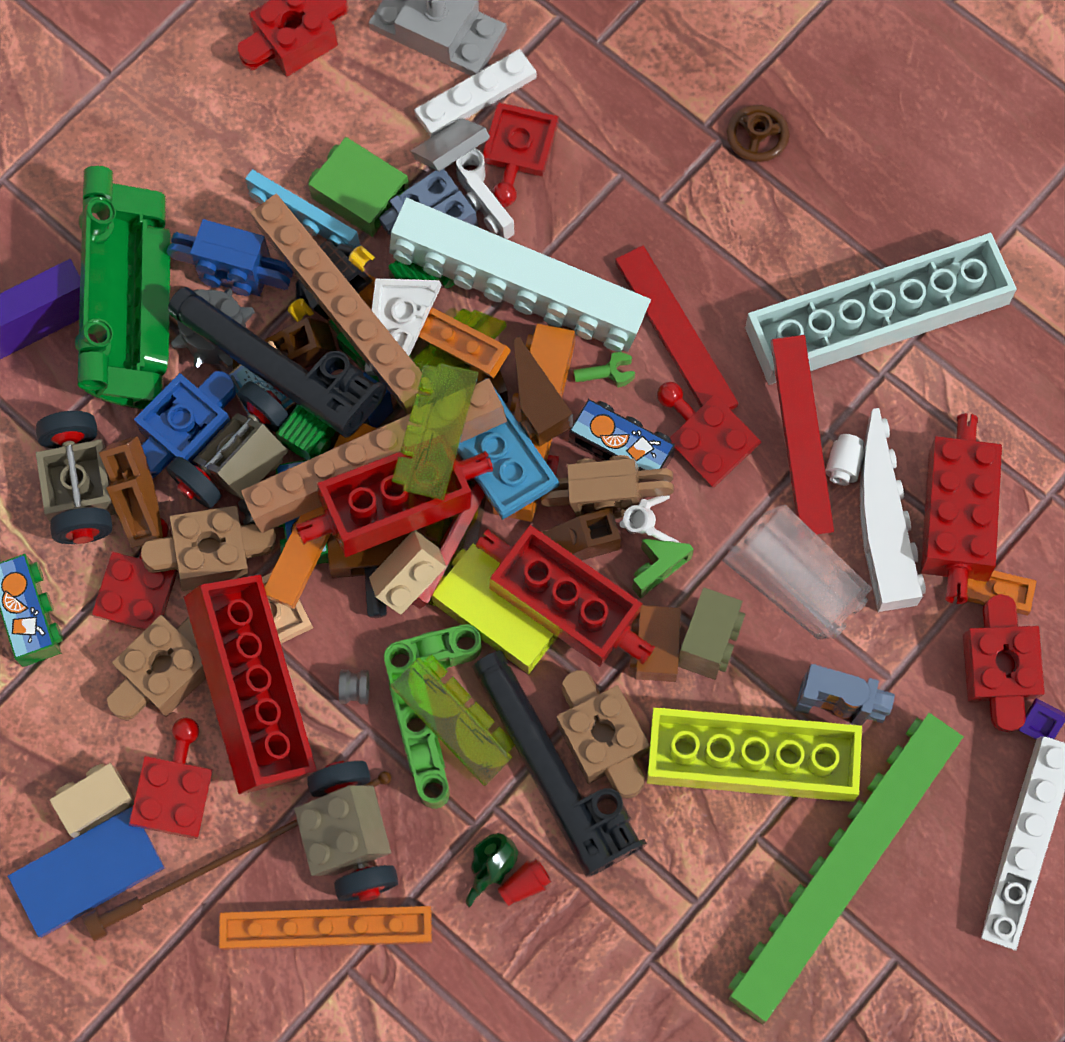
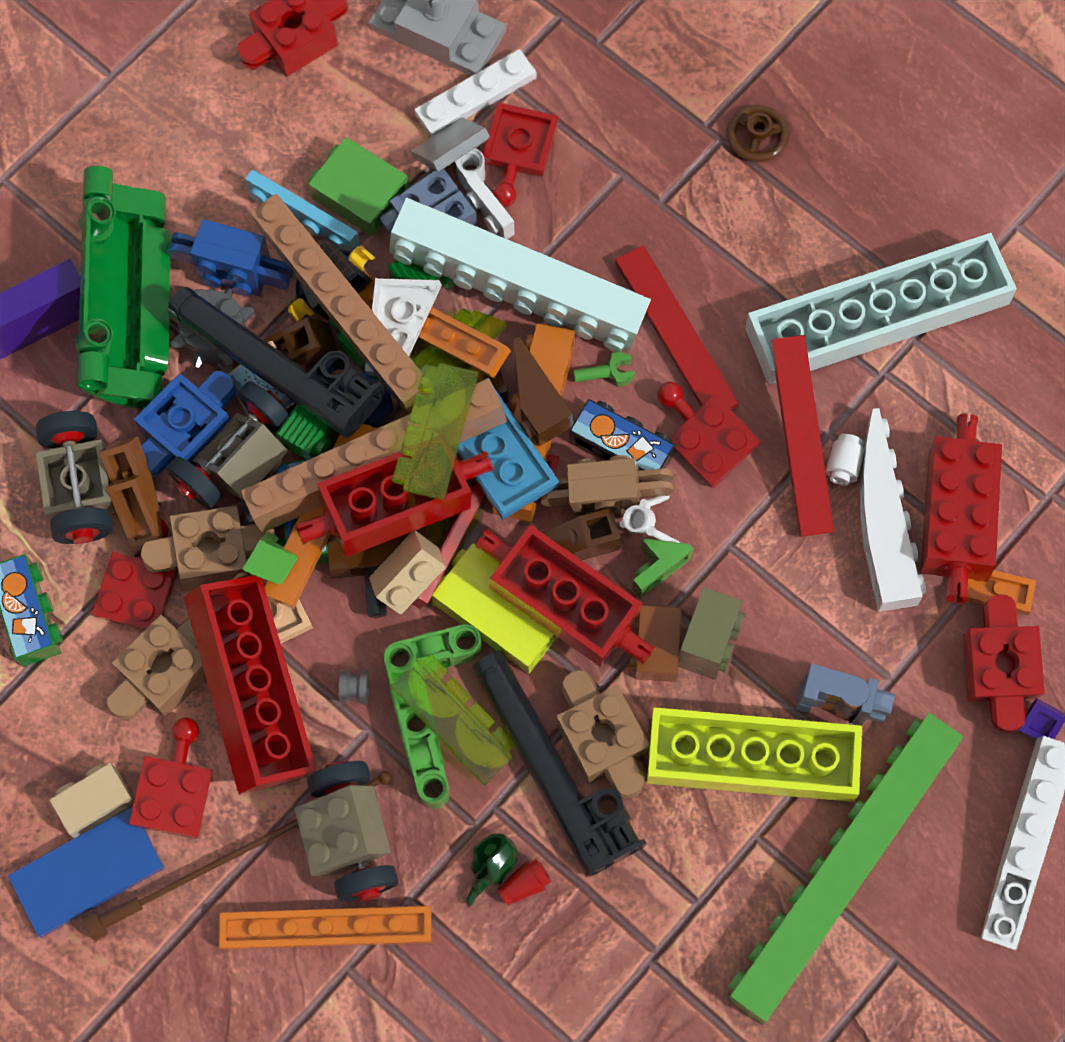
clear slope [722,505,873,640] -> none
none -> bright green slope [243,531,298,584]

